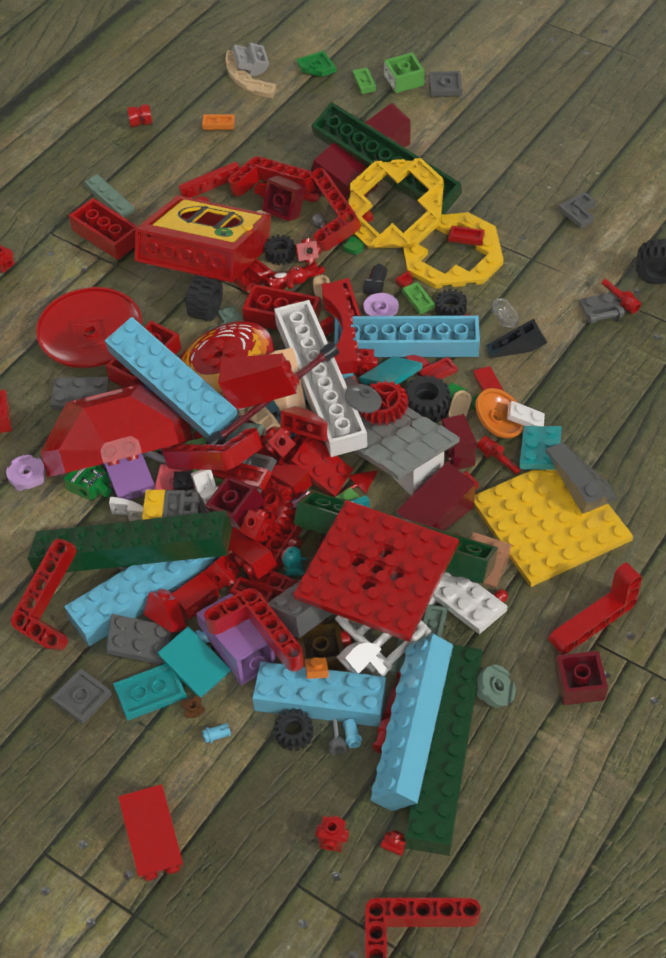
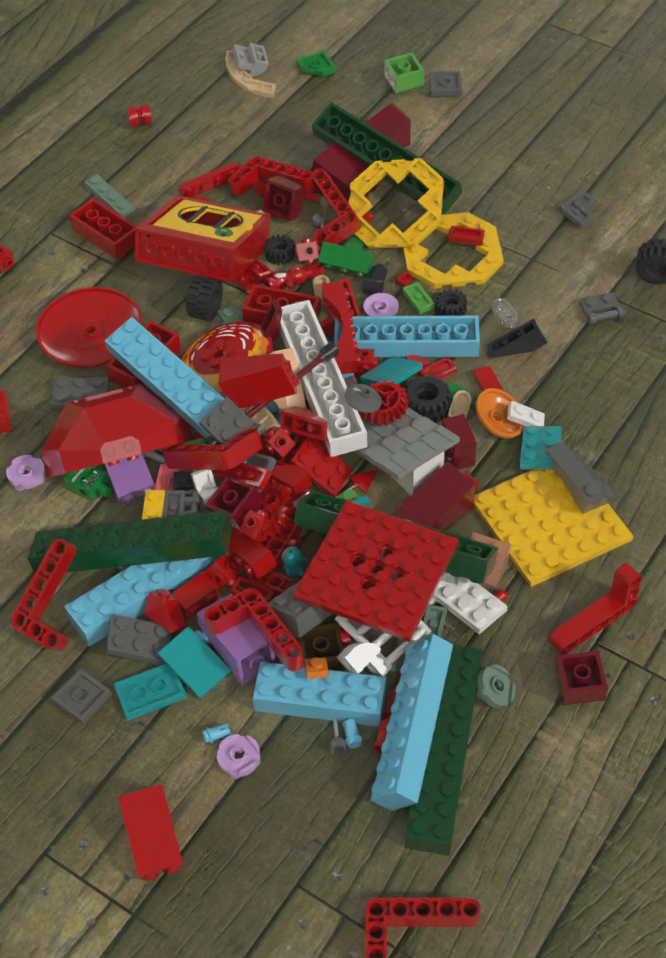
white slope [109,497,143,521] -> none
reddish brown plate [181,696,205,719] -> none
orange plate [202,114,235,130] -> none
black tyre [274,708,313,751] -> none
red brick [316,816,349,852] -> none
bright green plate [353,68,376,94] -> none
red plate [380,830,406,856] -> none
red piece [476,436,521,475] -> none
red piece [601,278,642,314] -> none
none -> dark grey plate [199,396,254,445]
none -> lavender plate [217,734,260,779]
none -> dark red slope [260,299,283,340]
none -> green brick [318,242,376,276]

